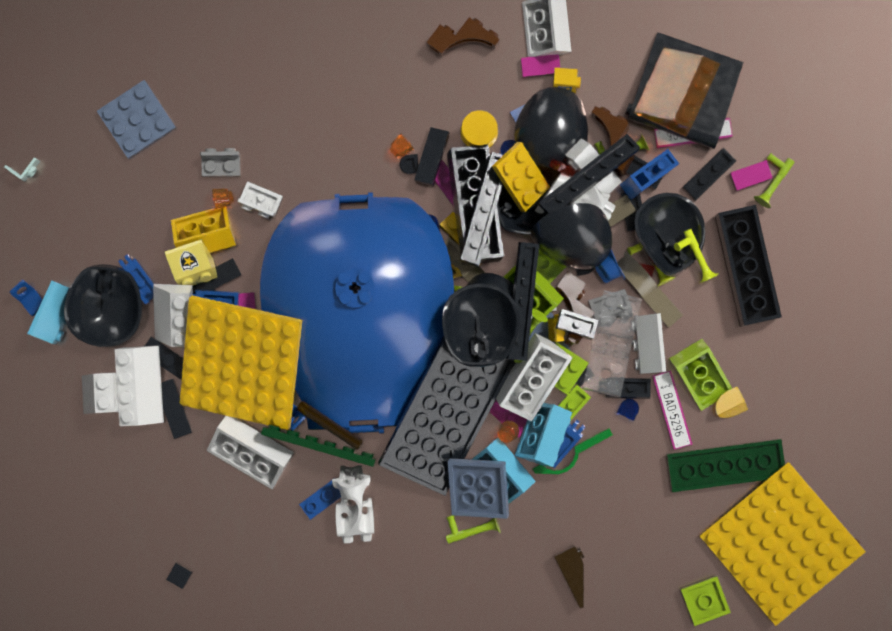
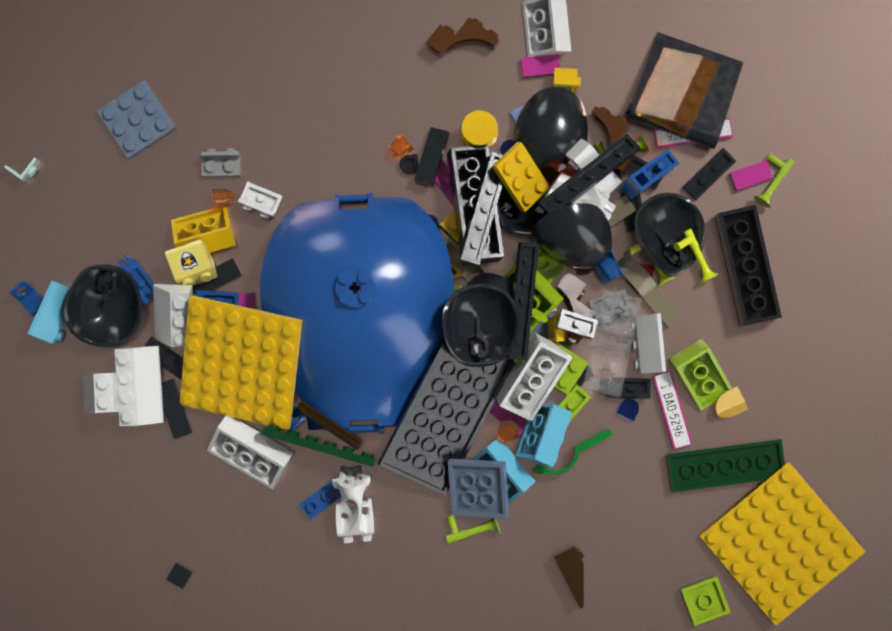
blue hinge [553,420,585,468] -> none

